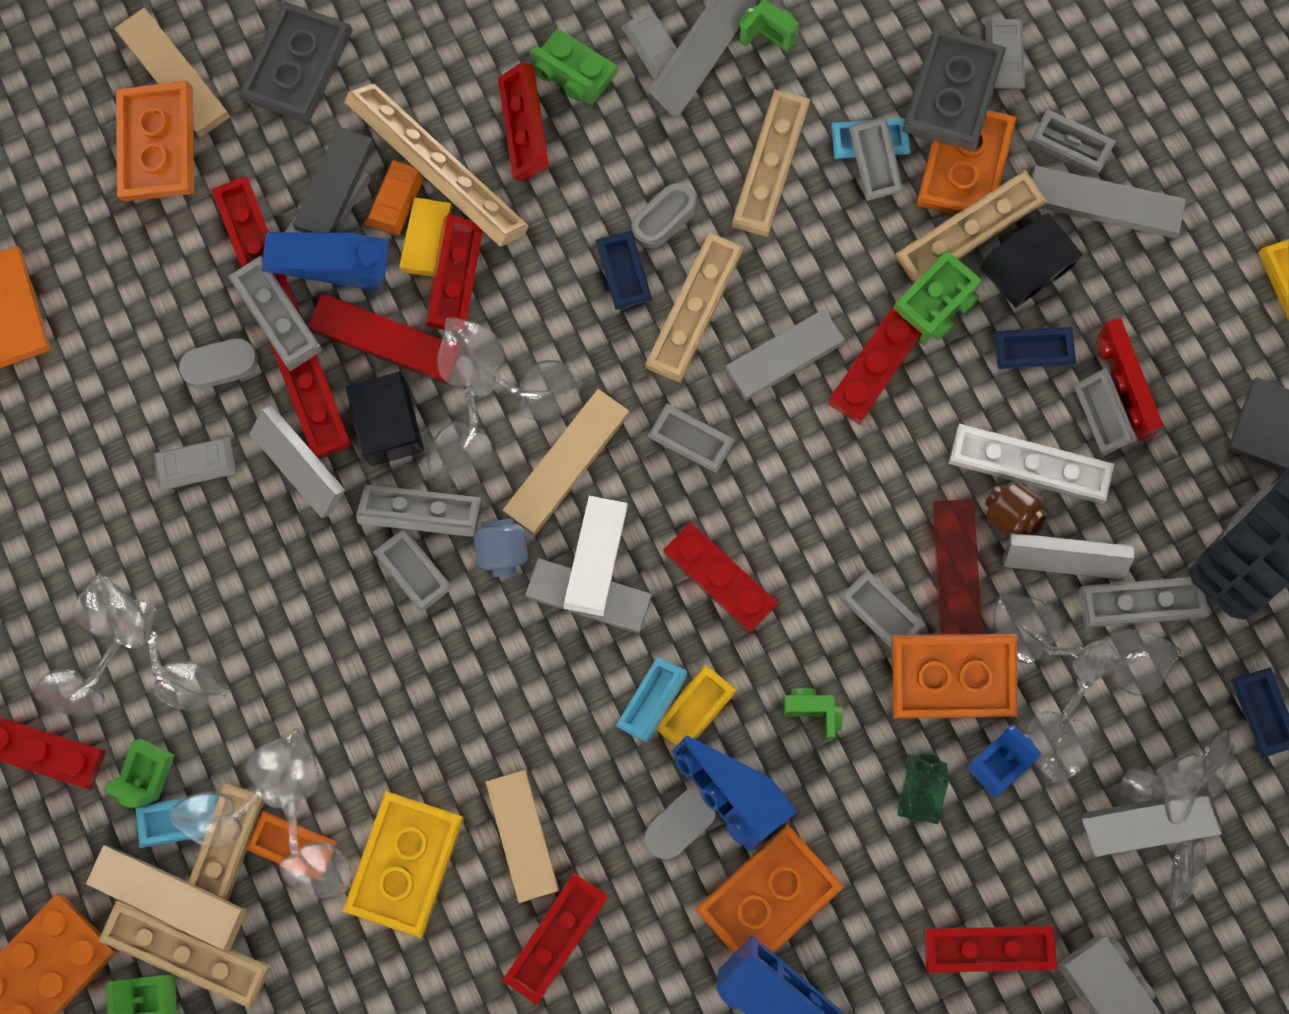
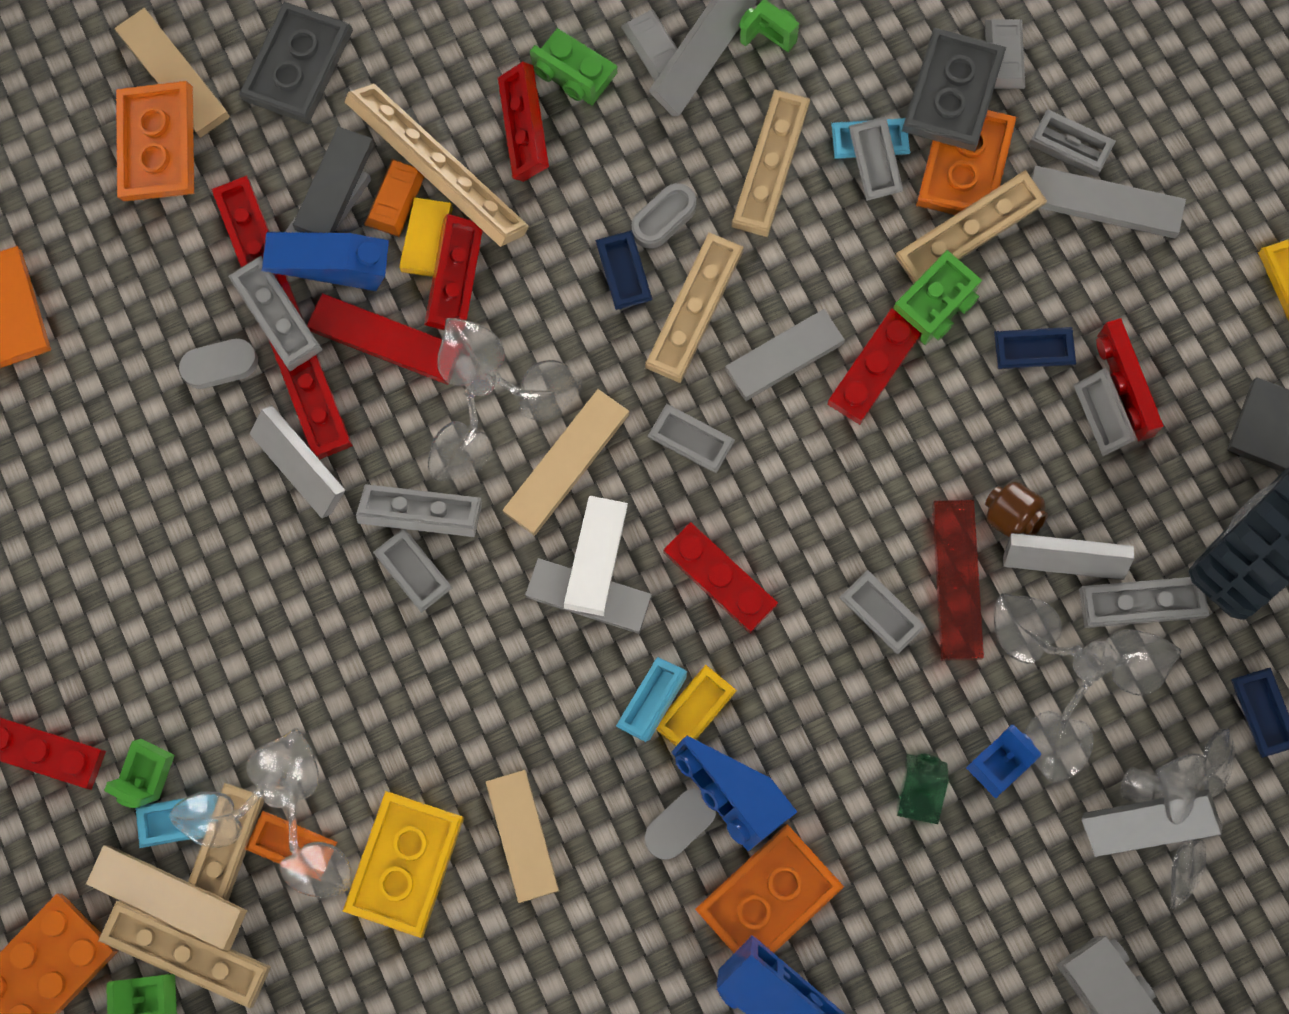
clear plant [35,572,231,718] -> none
light grey tile [153,437,237,491] -> none
black piece [346,371,424,466] -> none
sand blue head [473,518,528,577] -> none
red plate [502,873,609,1005] -> none
bright green bracket [782,688,843,741] -> none
orange tile [892,633,1018,718] -> none
red plate [924,926,1057,973] -> none
white tile [948,424,1114,504] -> none
black piece [980,212,1083,308] -> none

